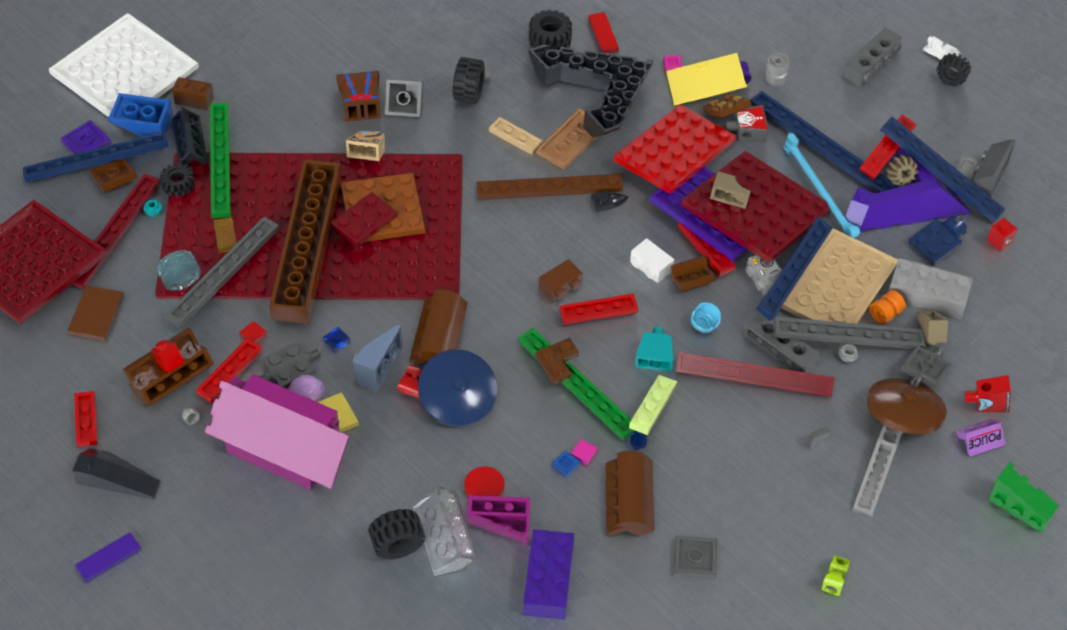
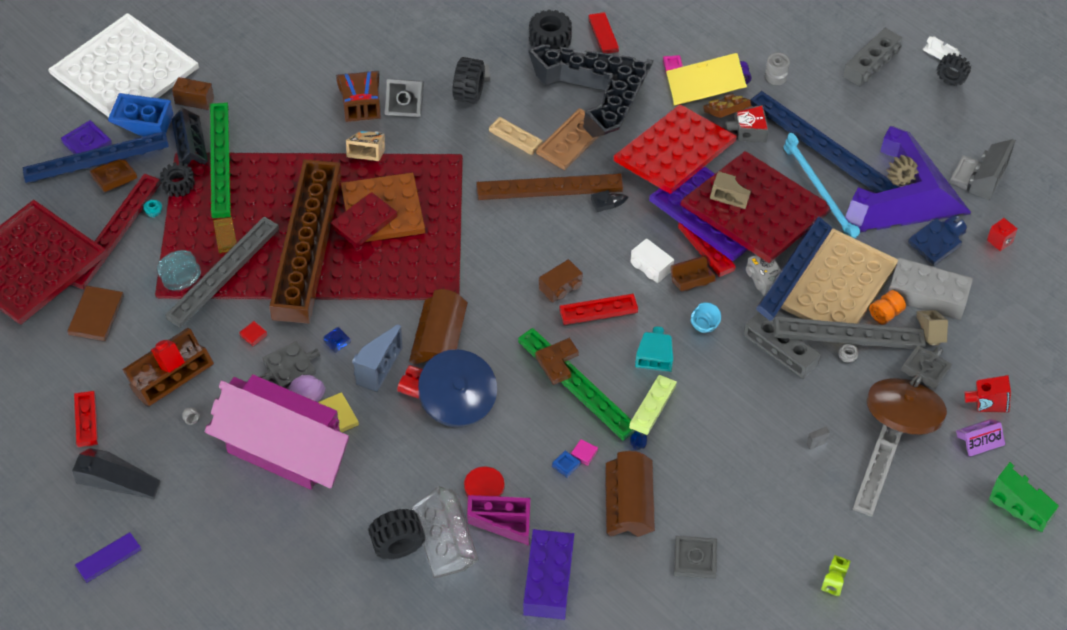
red plate [196,338,263,404] -> none
dark red plate [676,352,835,397] -> none
red plate [859,114,917,180] -> none
dark blue plate [880,117,1005,223] -> none

